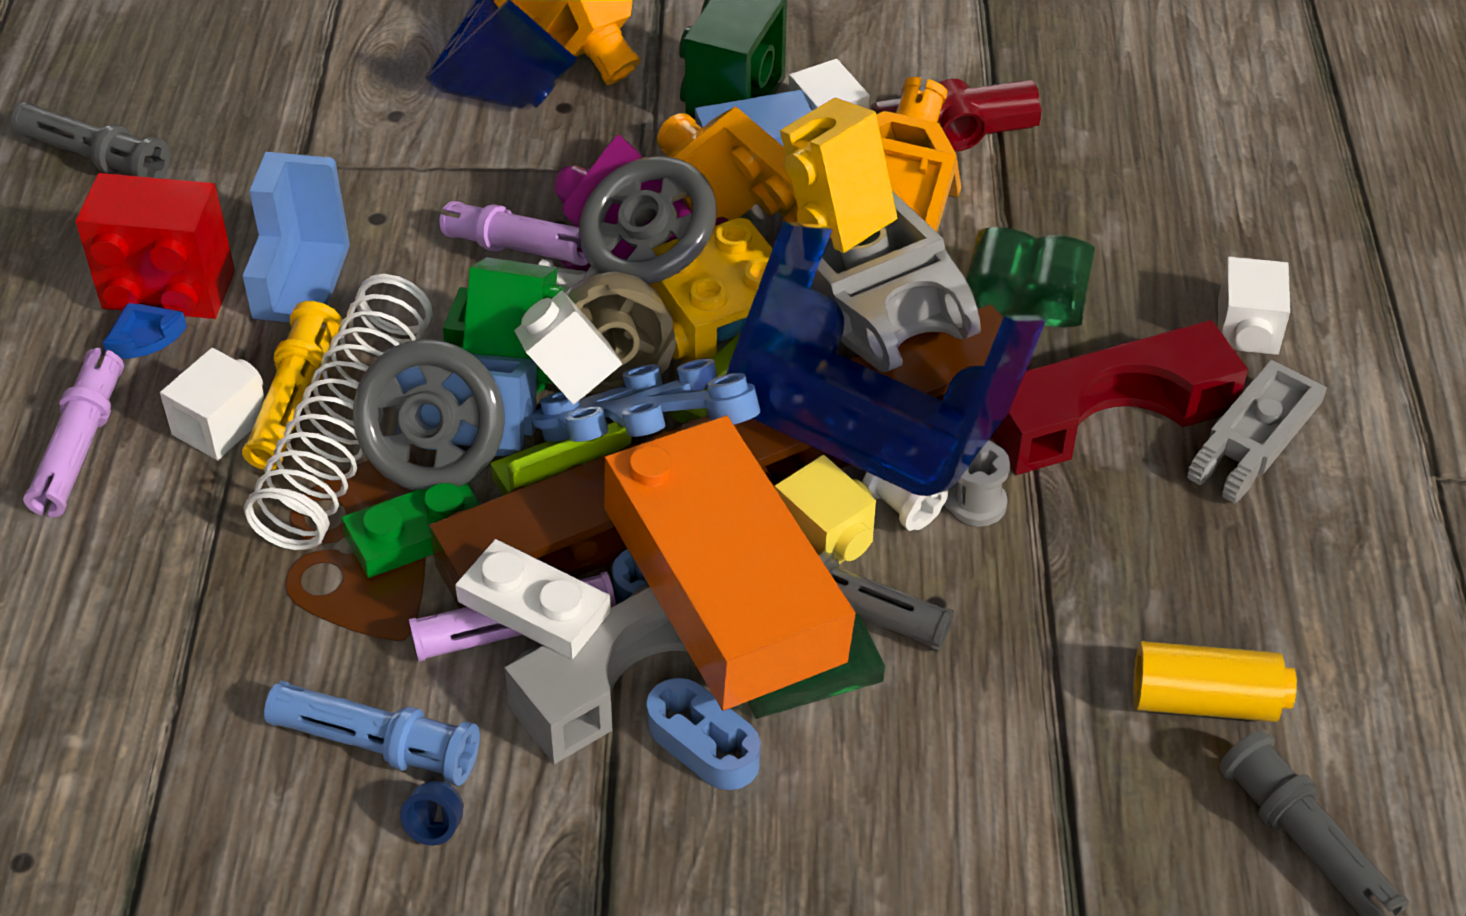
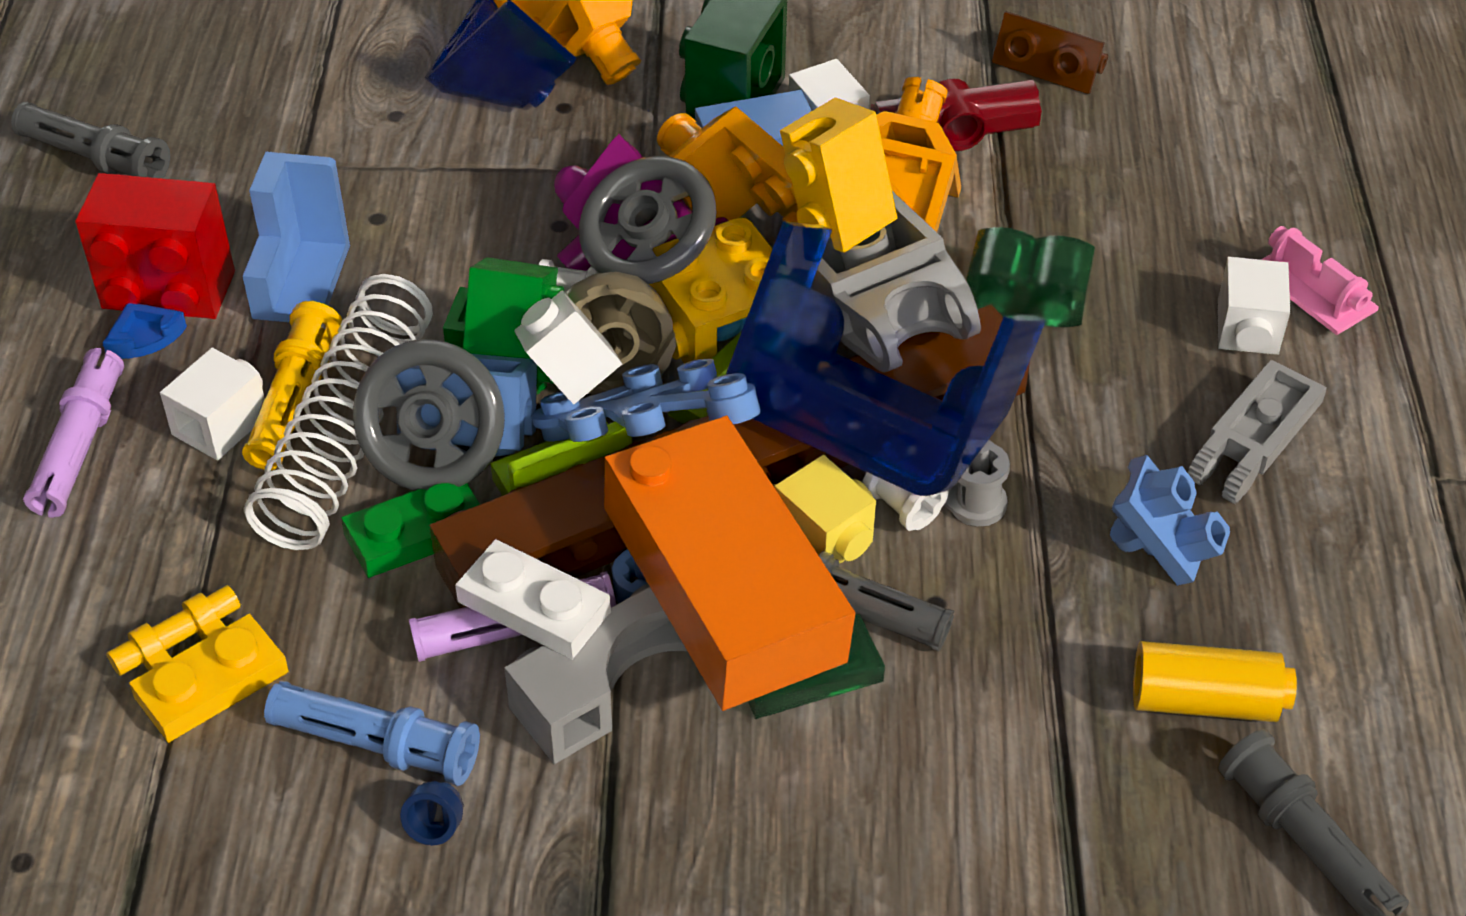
reddish brown piece [286,452,426,641] -> none
lavender pin [439,201,589,266] -> none
medium blue beam [646,678,761,790] -> none
dark red arch [984,320,1248,476] -> none
none -> yellow plate [106,585,289,743]
none -> reddish brown hinge [992,11,1108,94]
none -> medium blue hips [1110,455,1230,586]
none -> bright pink hinge [1261,226,1379,335]

